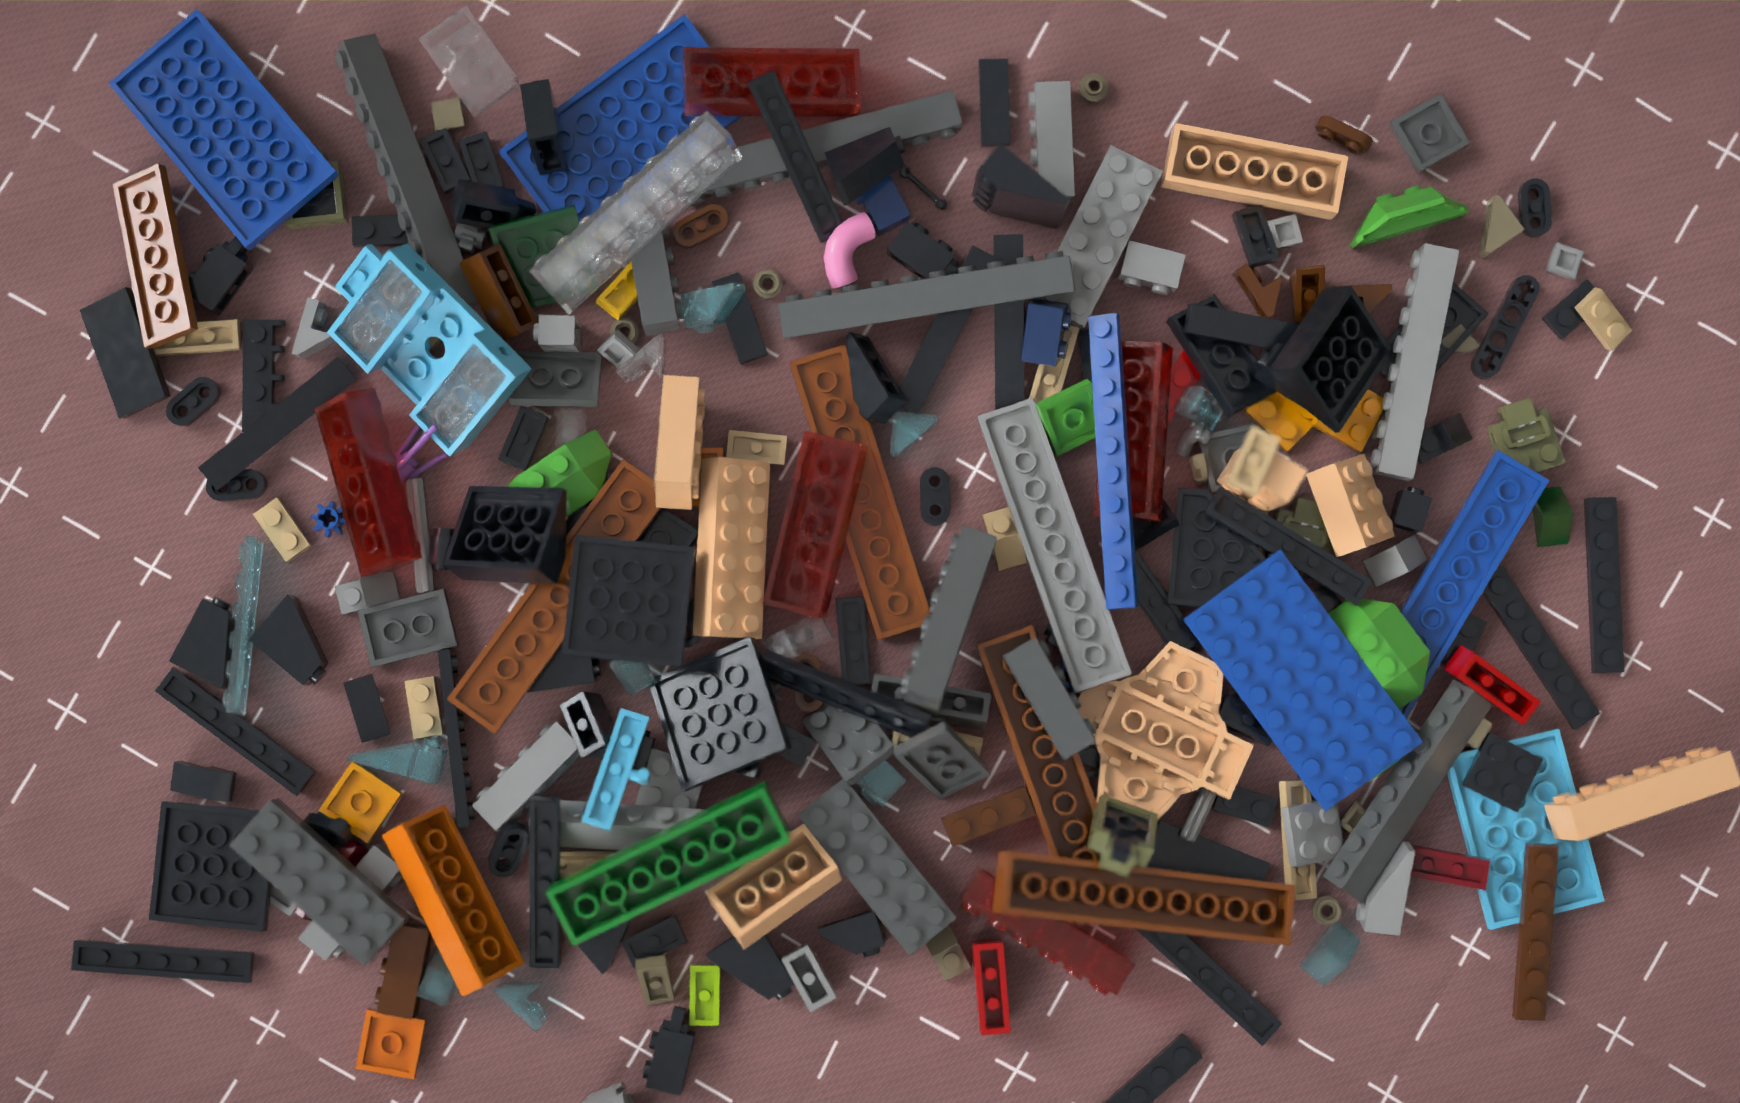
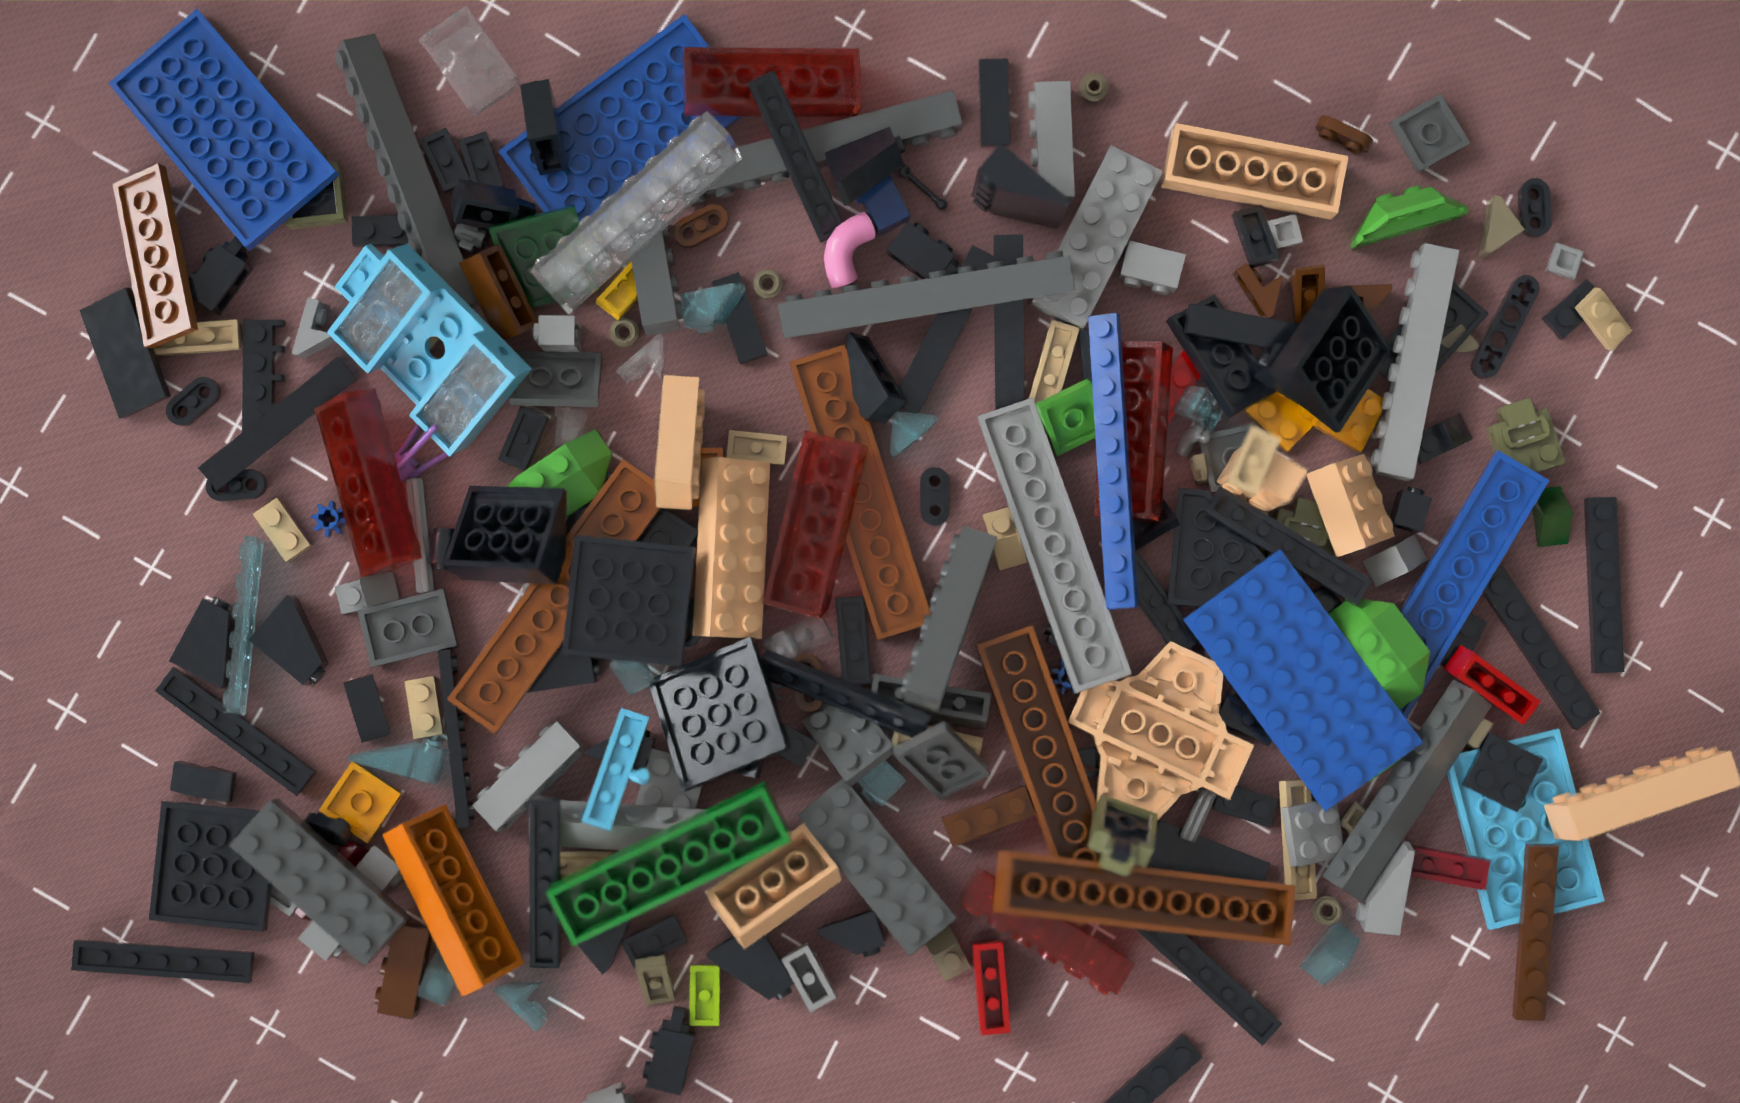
orange plate [355,1008,427,1079] -> none
dark tan tile [431,98,466,132] -> none
black plate [488,822,529,877] -> none
black slope [560,691,612,758] -> none
light grey tile [597,329,639,370] -> none
dark grey brick [1002,637,1097,760] -> none
dark blue brick [1021,298,1072,367] -> none

